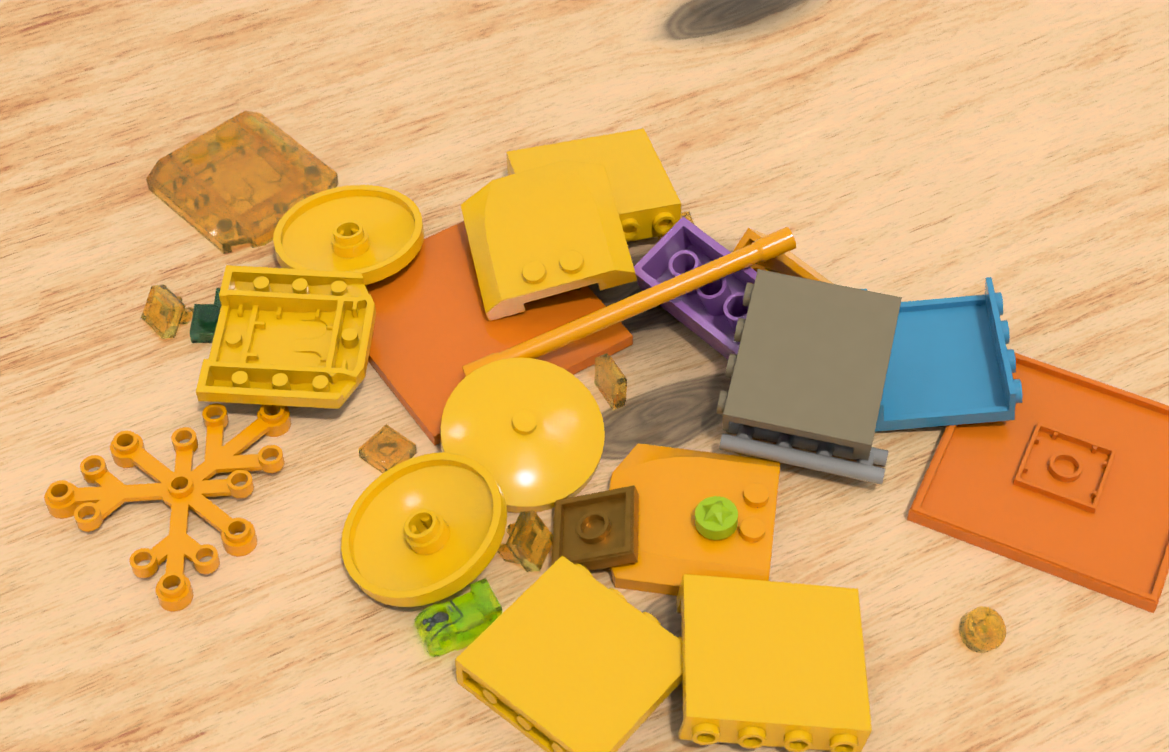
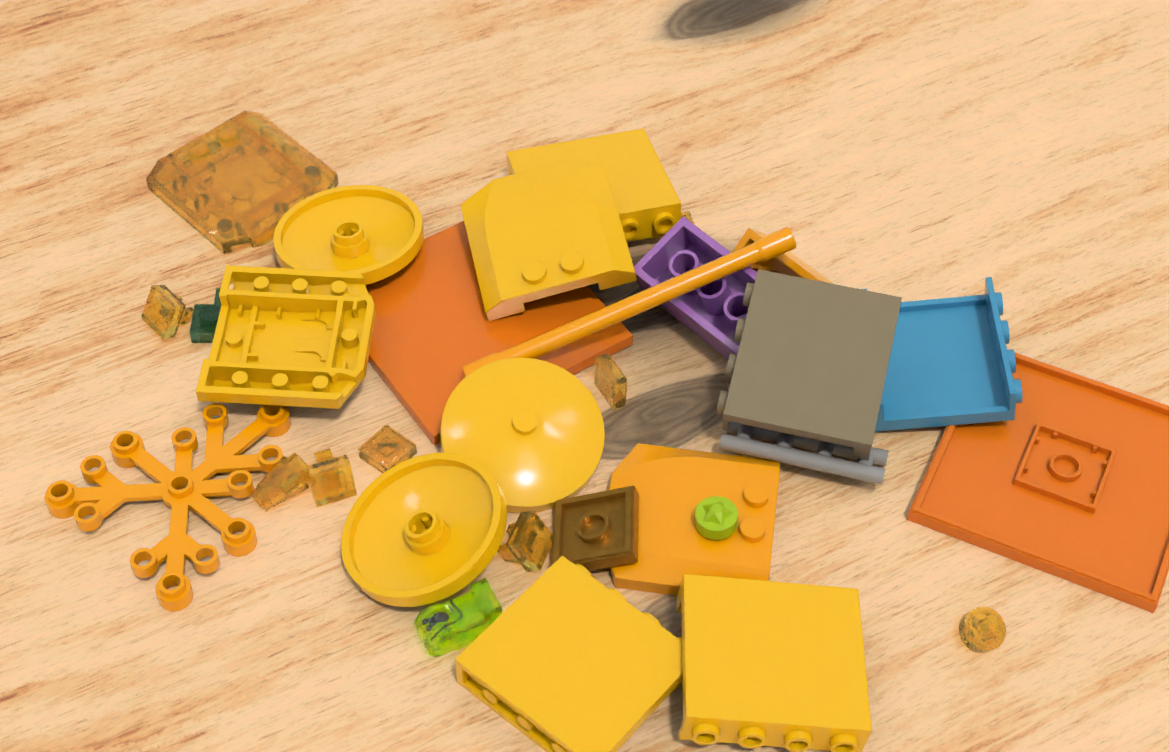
none -> clear yellow cone [250,453,315,511]
none -> clear yellow tile [306,448,357,507]

